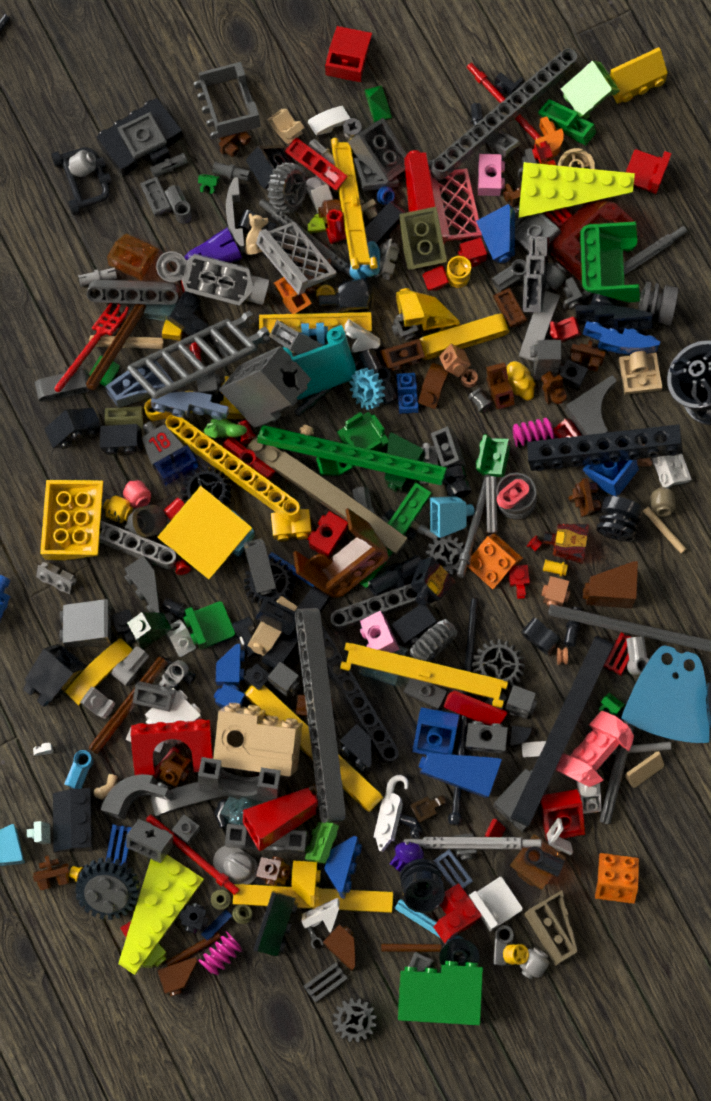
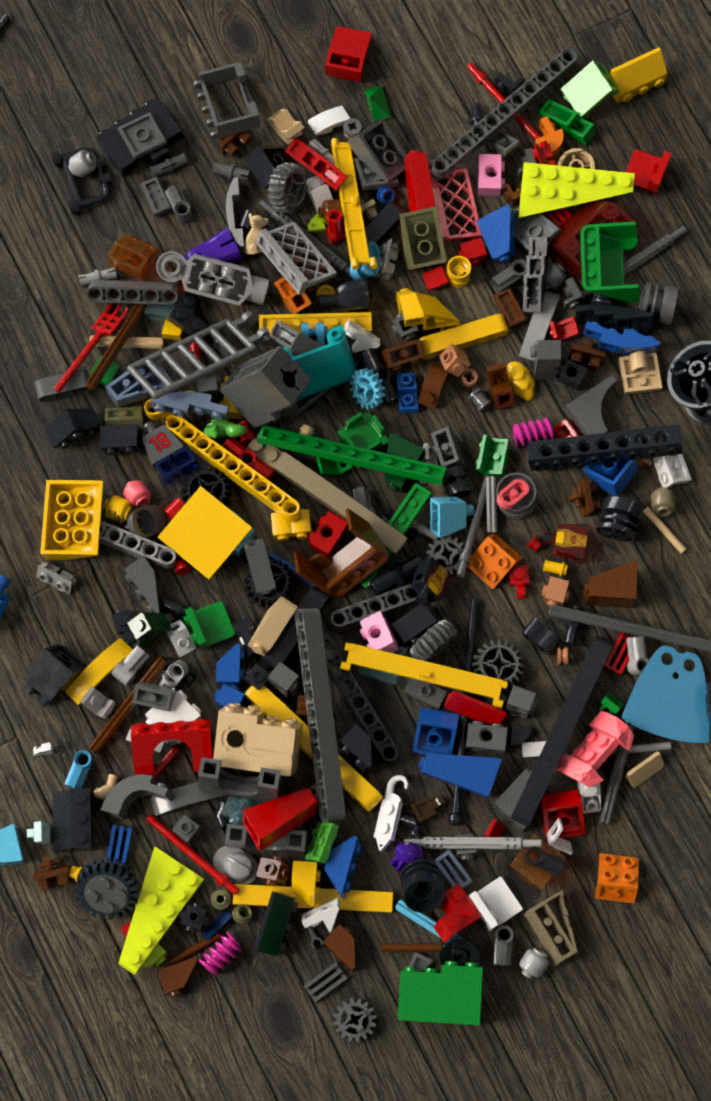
slope [59,599,112,647] -> none
dark grey brick [126,819,173,863] -> none
reddish brown brick [159,751,191,787] -> none
green tile [198,174,219,194] -> none
black slope [255,597,296,635] -> none
yellow wheel [503,944,529,965] -> none
reddish brown hips [541,371,567,405] -> none

